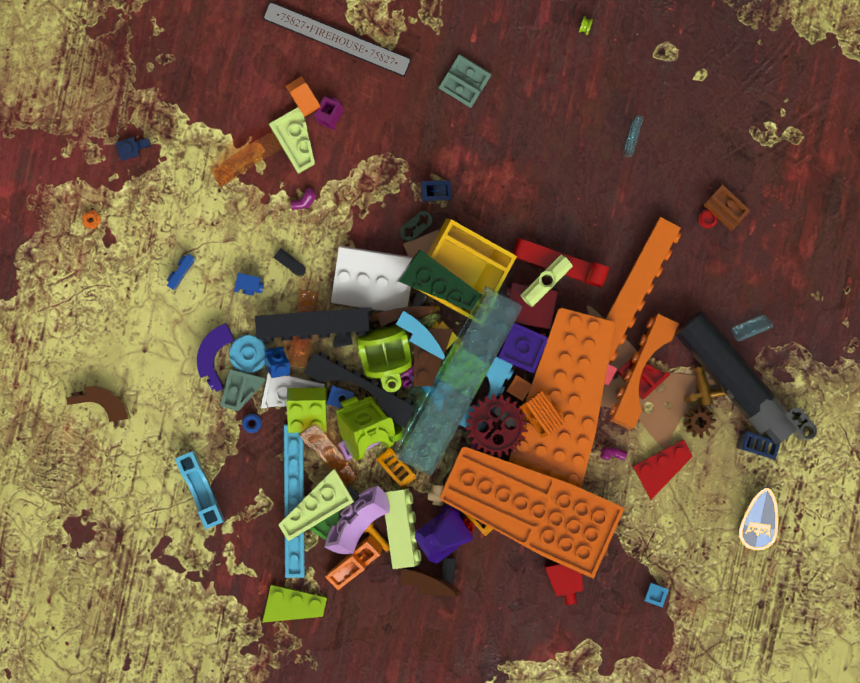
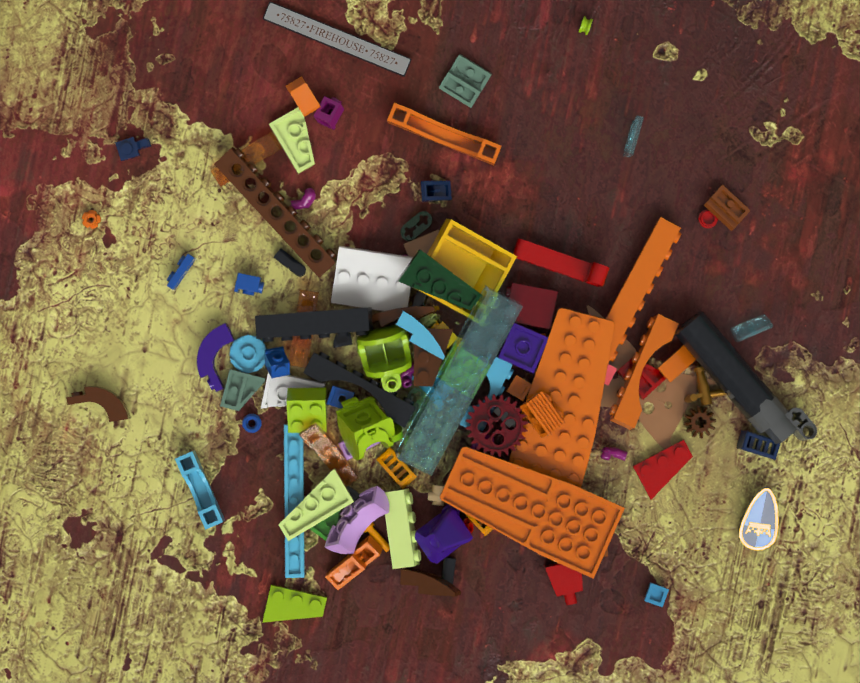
yellowish green piece [520,255,573,307] -> none
none -> reddish brown brick [214,147,337,278]
none -> orange arch [387,103,502,166]
none -> orange slope [657,345,696,383]

